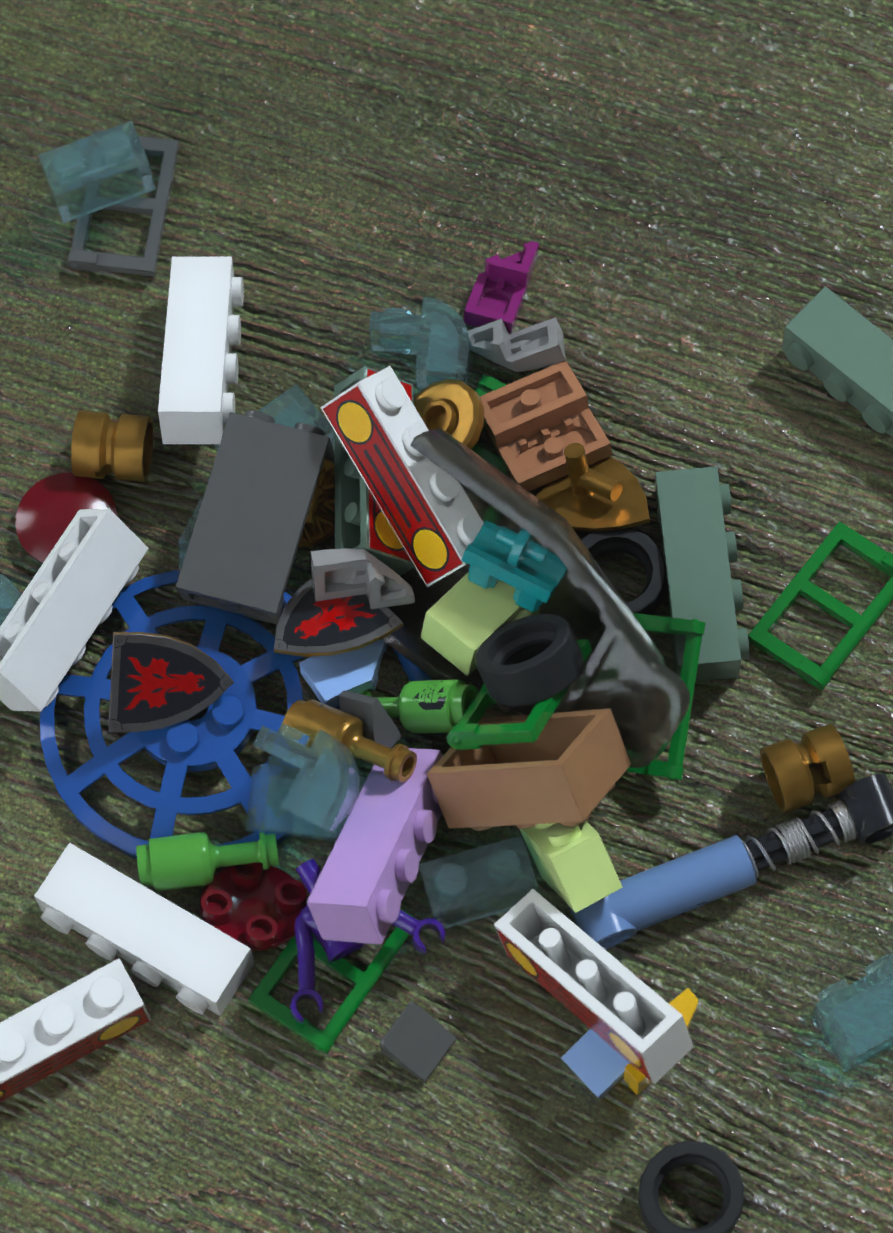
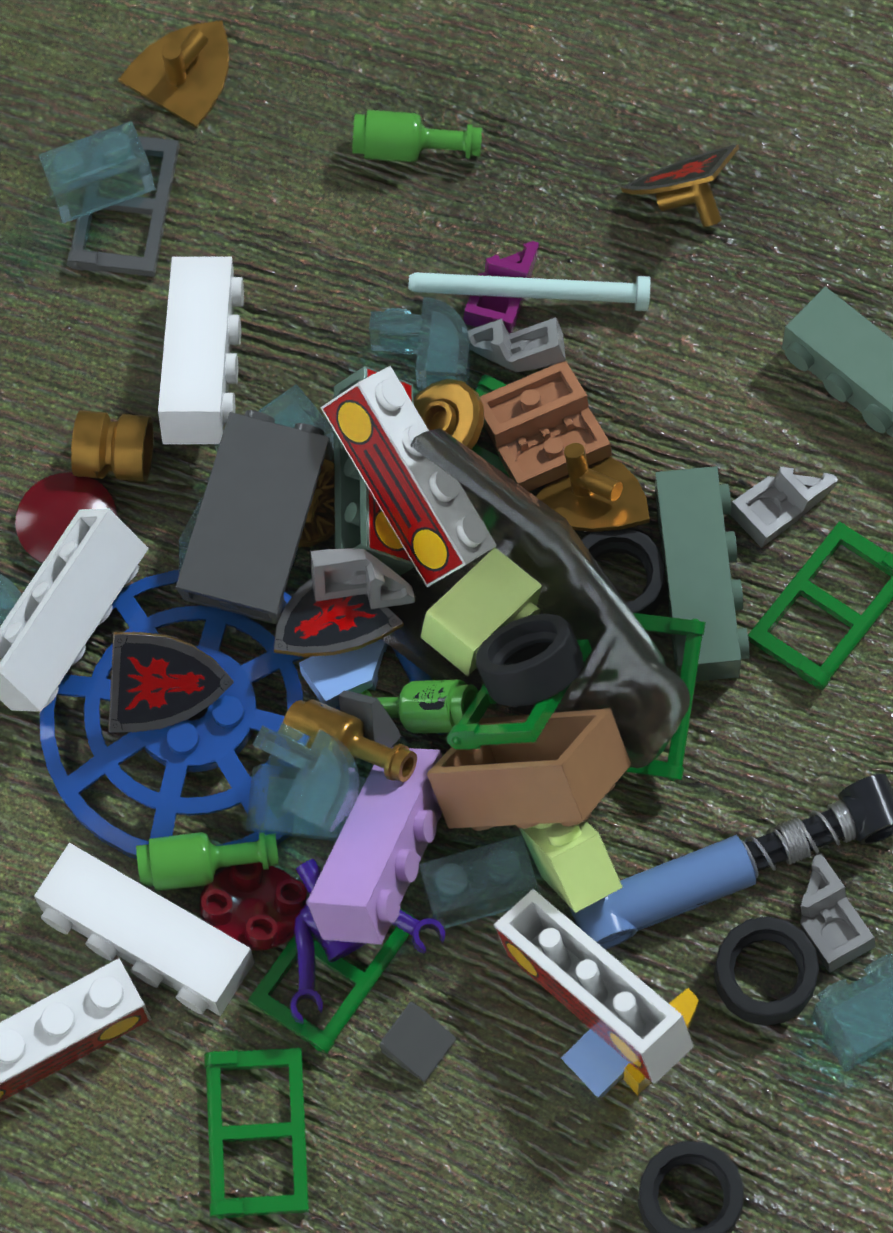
teal hips [461,520,571,612] -> none
pearl gold wheel [760,724,855,813] -> none
none -> pearl gold shield [118,20,229,128]
none -> green window [204,1048,309,1219]
none -> bright green piece [352,110,482,162]
none -> light aqua bar [408,272,650,311]
none -> shield [621,144,739,227]
none -> black tyre [714,916,819,1026]
none -> light grey slope [730,466,838,548]
none -> light grey slope [800,853,875,973]

